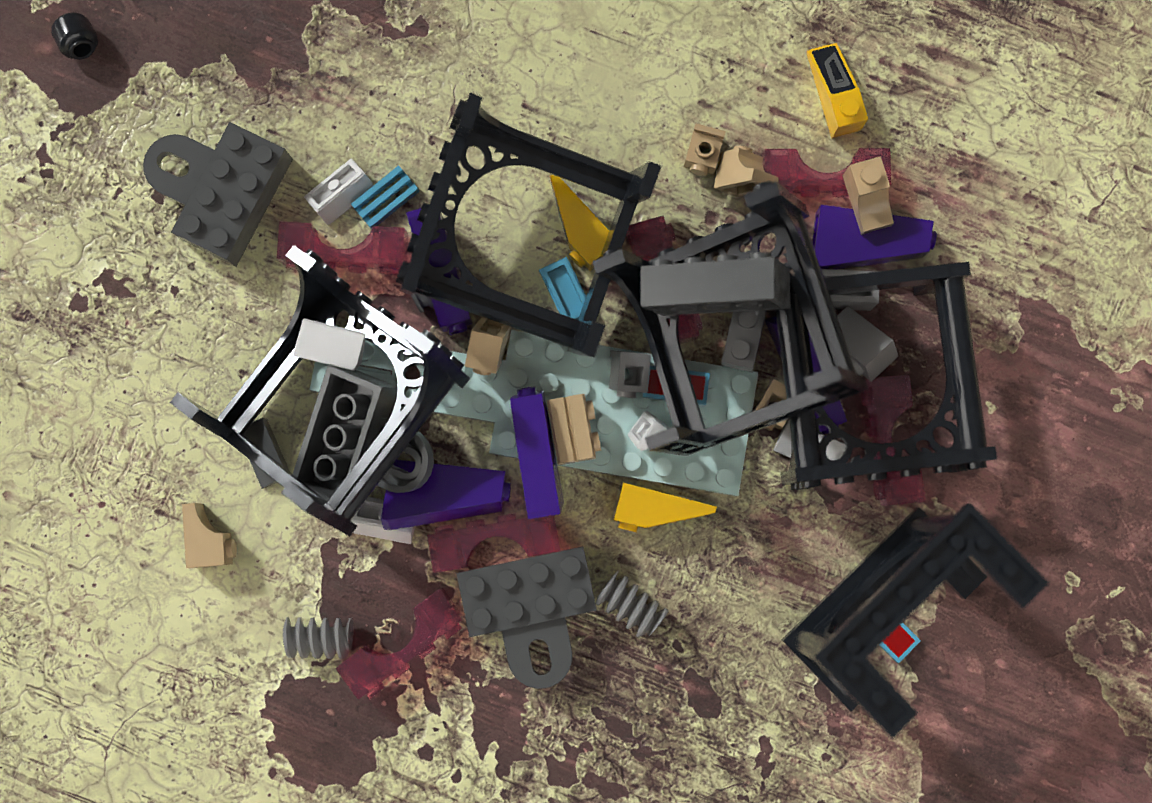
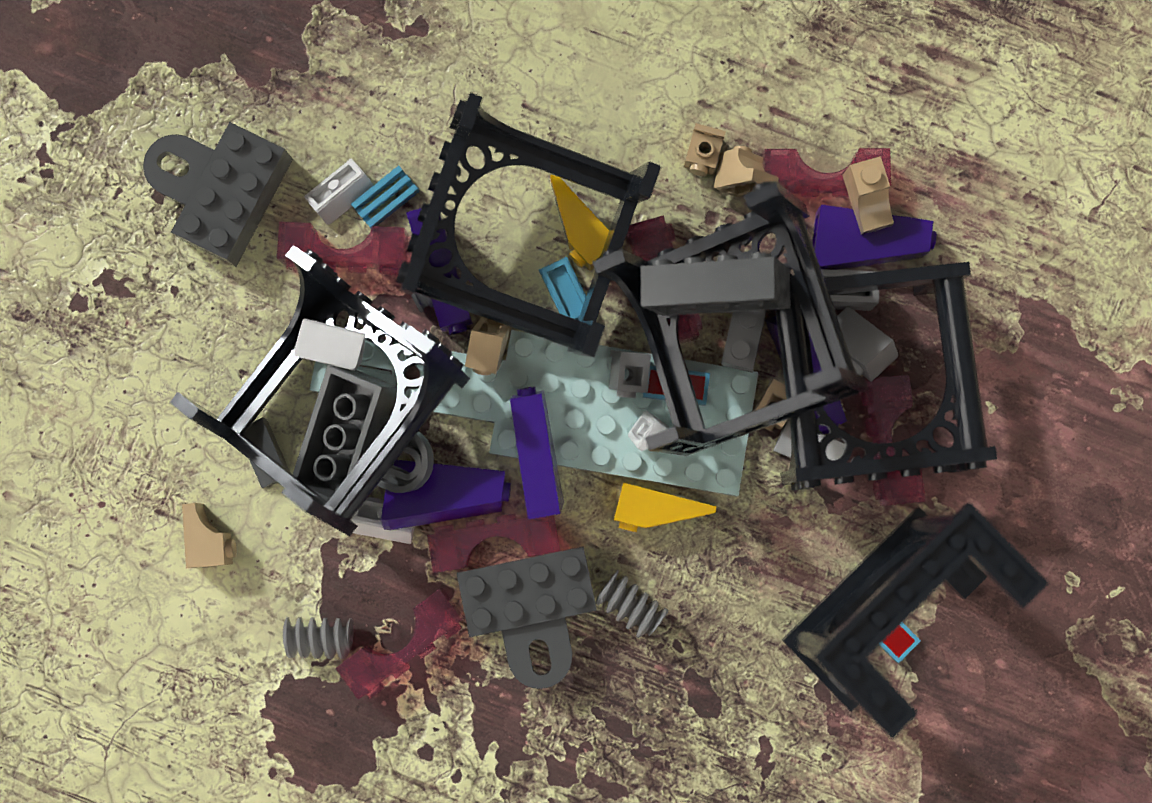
black head [51,12,98,60] -> none
tan brick [547,394,601,465] -> none
yellow slope [806,43,868,138] -> none

